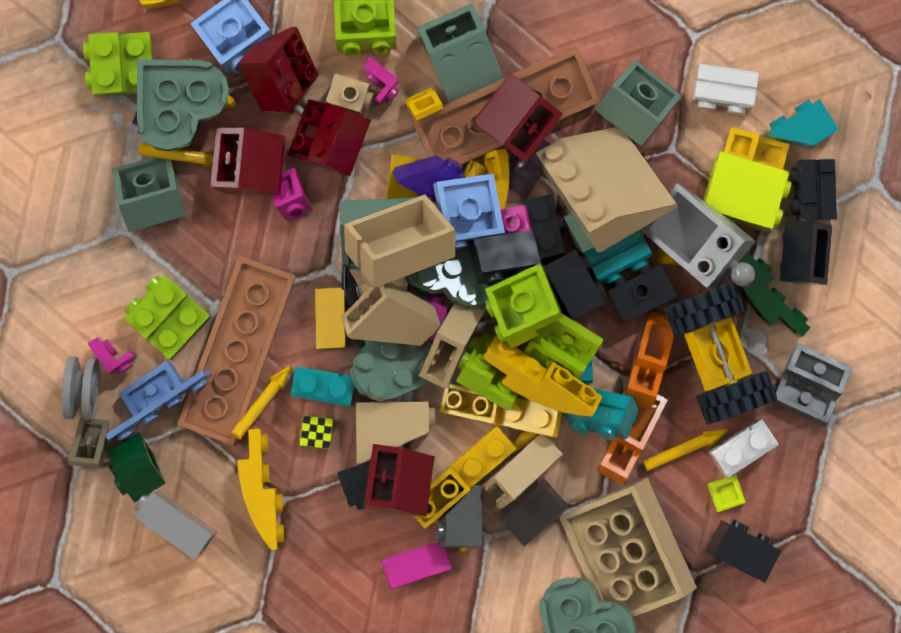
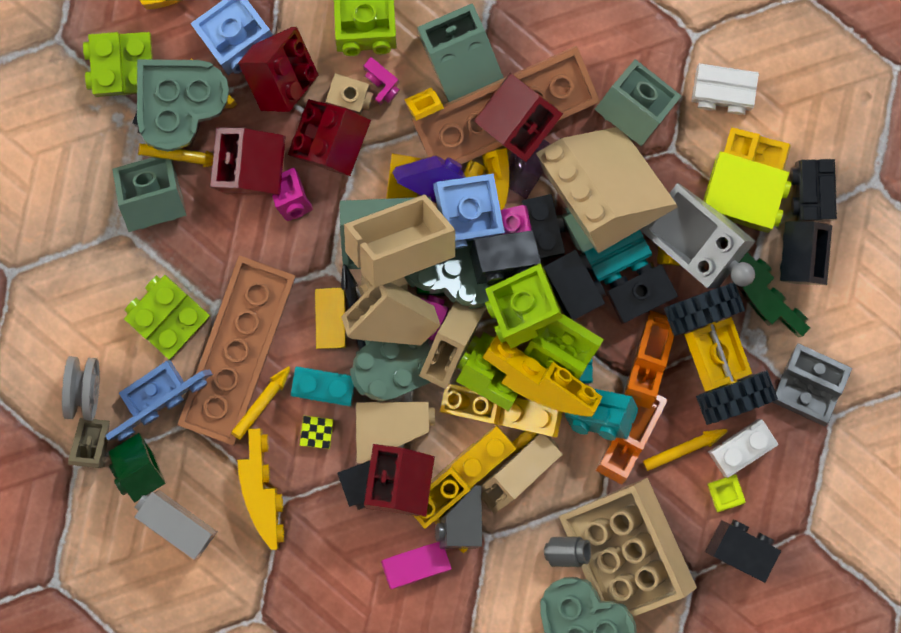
dark pink bracket [88,337,136,375] -> none
clear smoke brick [500,478,569,546] -> none
teal slope [765,99,839,149] -> none
none -> dark grey brick [544,537,591,567]

